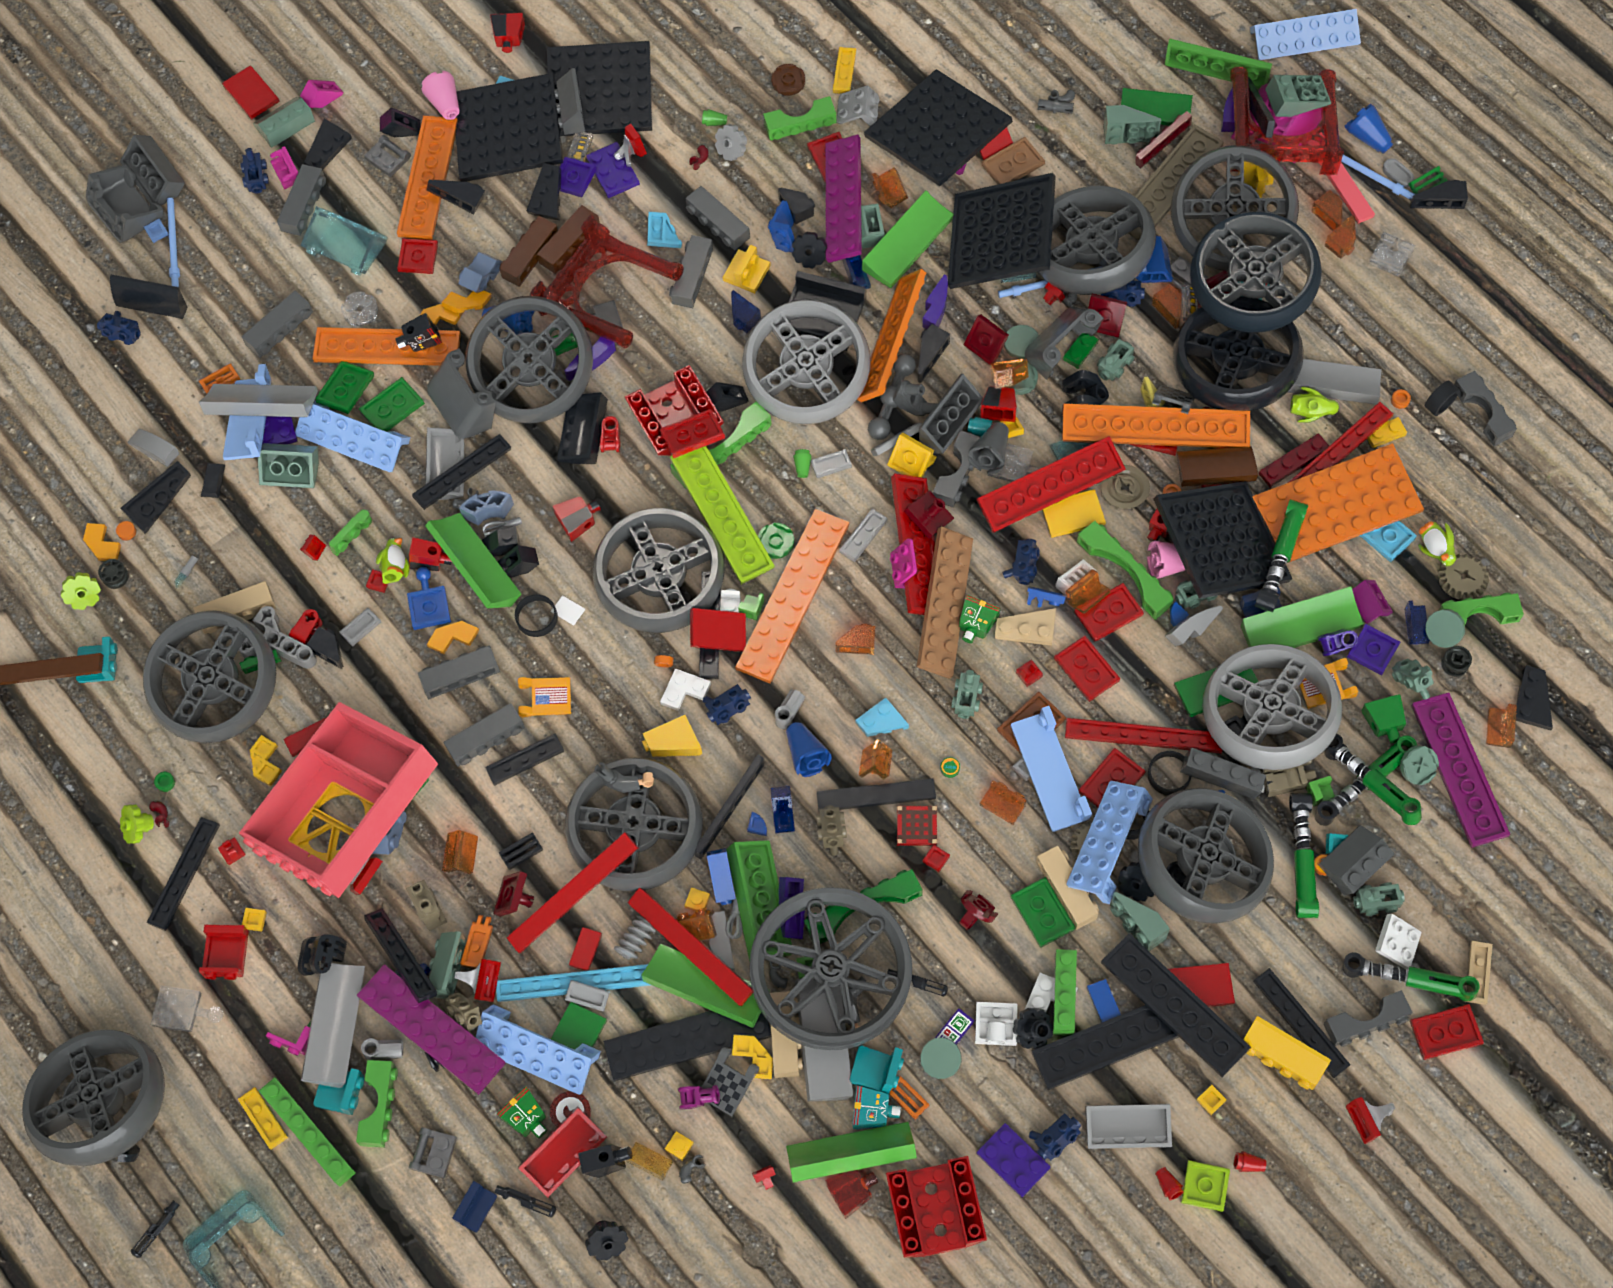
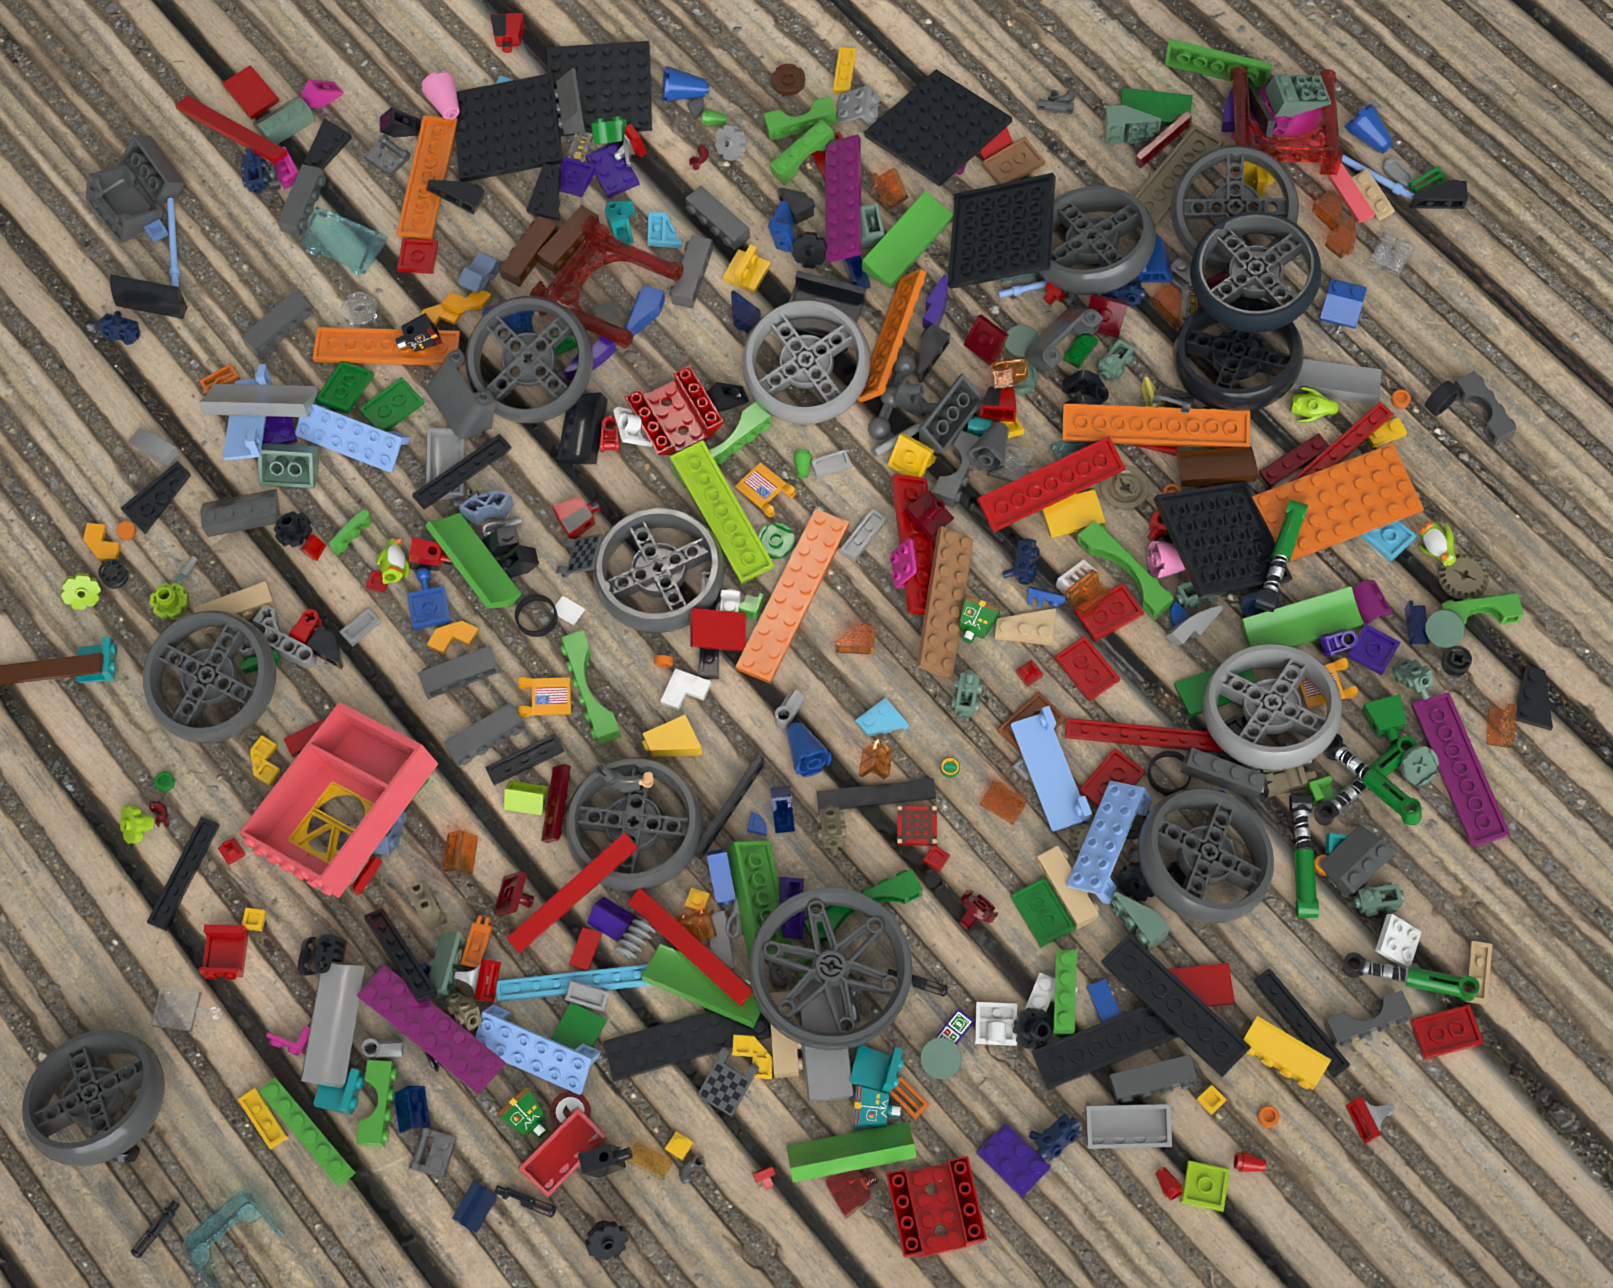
black tile [201,463,225,498] -> none
black tile [499,832,543,870] -> none
red tile [660,409,725,459] -> none
magenta connector [678,1085,720,1110] -> none
dark blue brick [703,684,751,725] -> none
light blue bracket [1250,9,1361,60] -> none
none -> lime plant [149,583,189,620]
none -> red tile [175,96,287,164]
none -> dark grey slope [200,489,281,537]
none -> dark grey arm [265,163,281,191]
none -> black plant [274,511,313,548]
none -> clear blue panel [394,1086,430,1133]
none -> lime panel [504,781,548,815]
none -> dark red plate [541,764,571,843]
none -> dark grey flag [556,534,603,578]
none -> bright green arch [560,630,621,745]
none -> dark purple panel [587,897,636,942]
none -> green brick [591,116,627,145]
none -> teal tile [605,200,635,248]
none -> white plate [613,407,652,447]
none -> blue slope [624,285,665,340]
none -> blue cone [662,66,709,102]
none -> dark grey tile [687,97,705,120]
none -> light orange flag [734,462,796,518]
none -> bright green arch [769,119,835,185]
none -> dark grey brick [1109,1055,1197,1104]
none -> orange tile [1257,1106,1279,1128]
none -> slope [1320,278,1367,329]
none -> tan plate [1352,169,1395,221]

